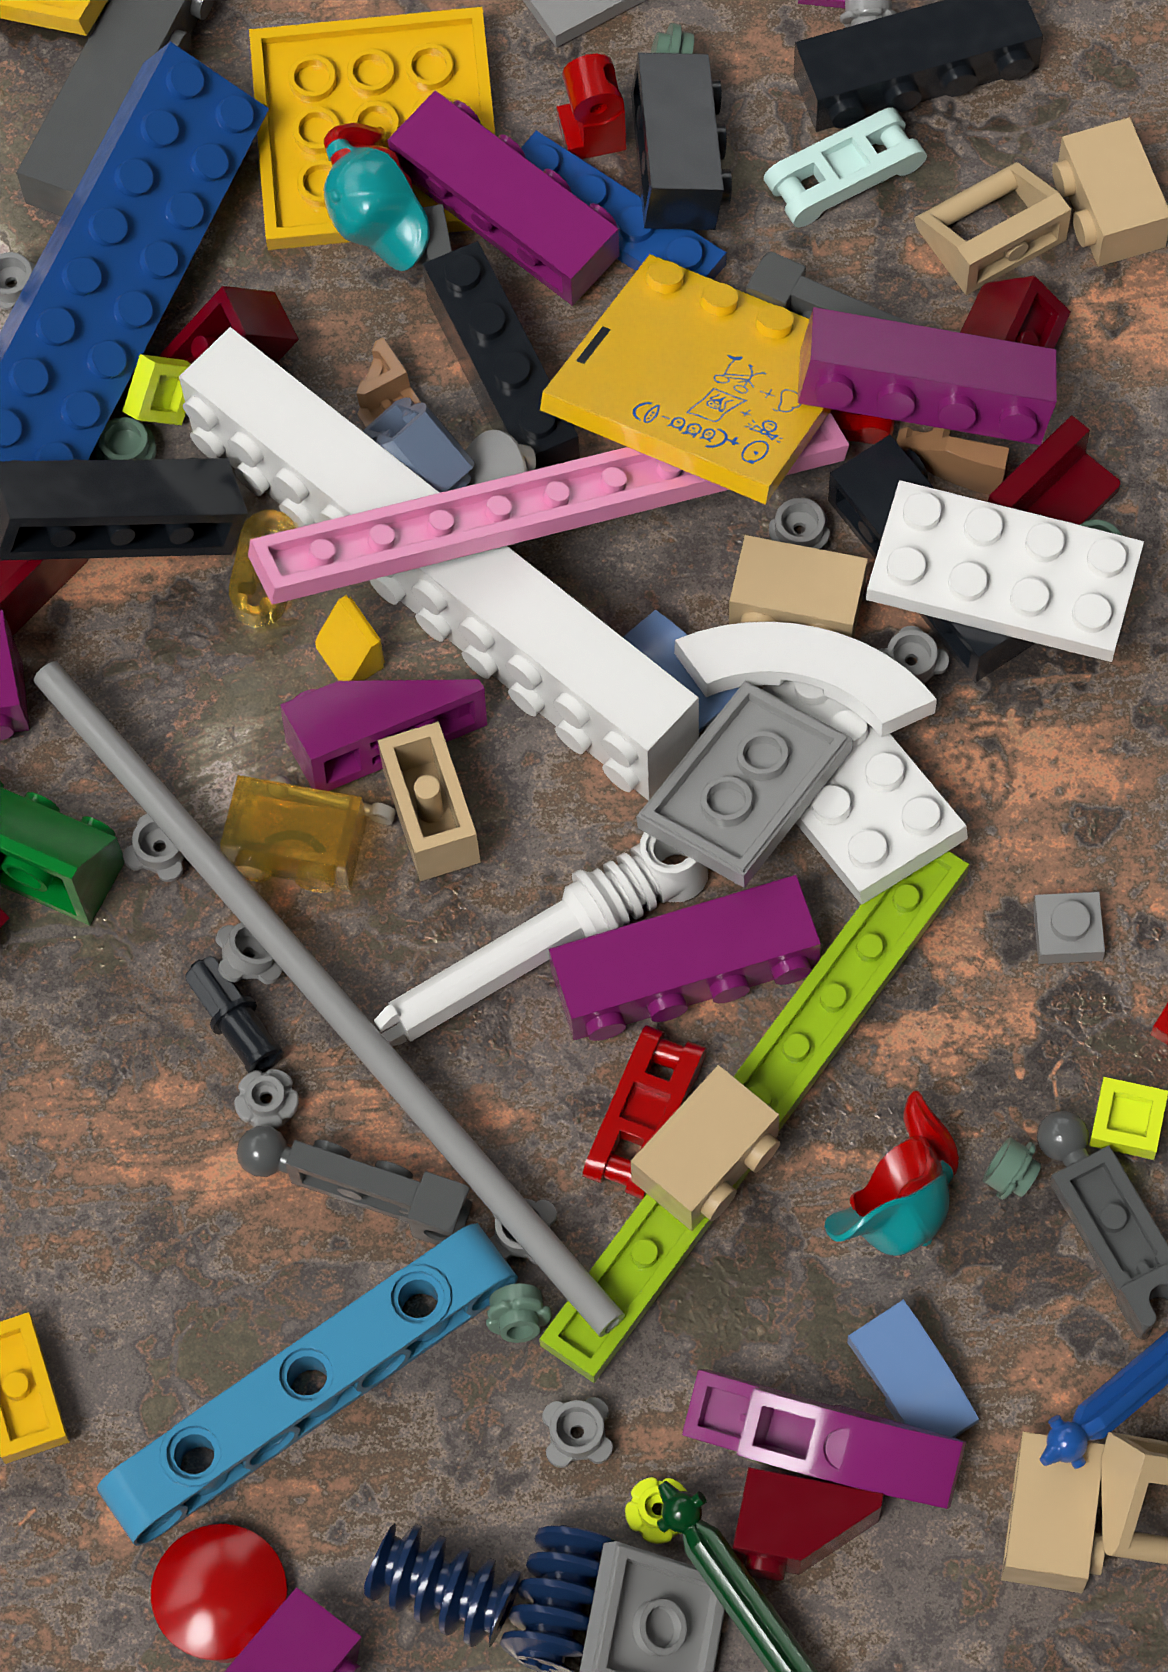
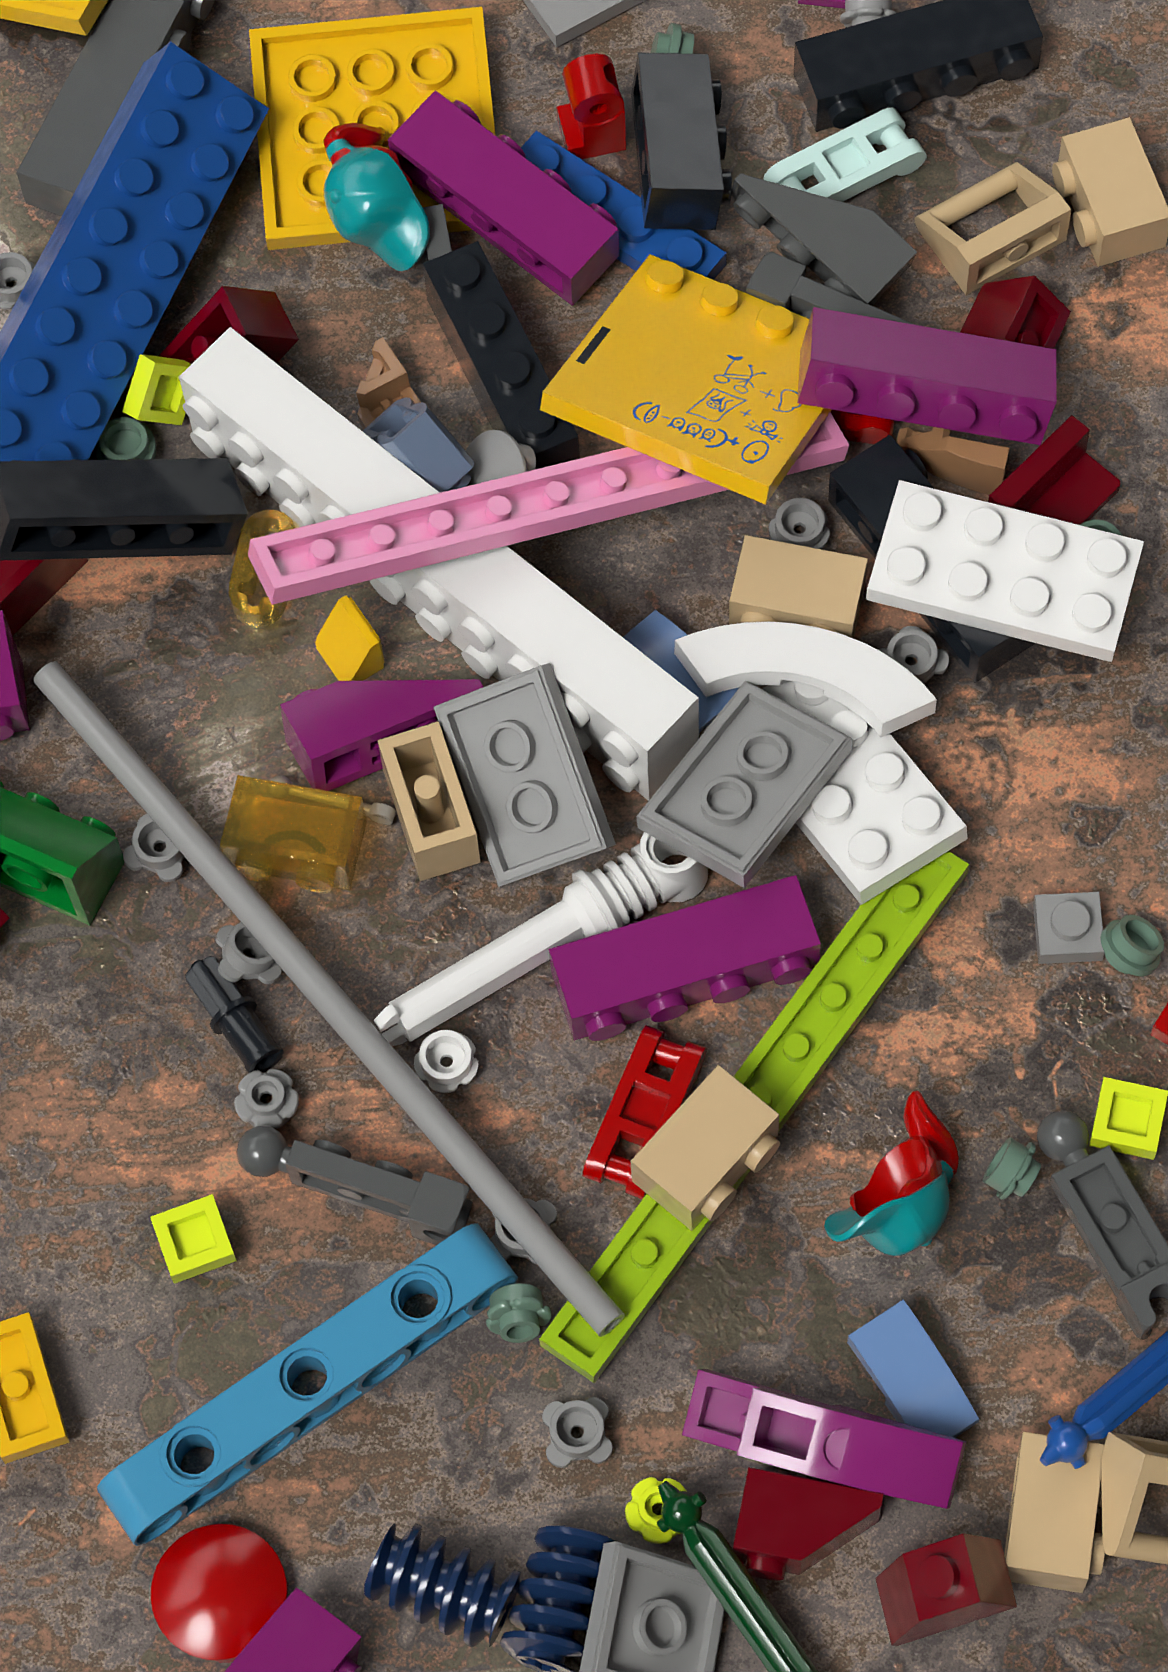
none -> neon yellow plate [150,1194,236,1284]
none -> white plate [414,1030,478,1093]
none -> light grey tile [433,663,616,887]
none -> dark grey slope [731,173,917,306]
none -> dark red slope [875,1533,1017,1646]
none -> sand green plate [1100,915,1164,977]

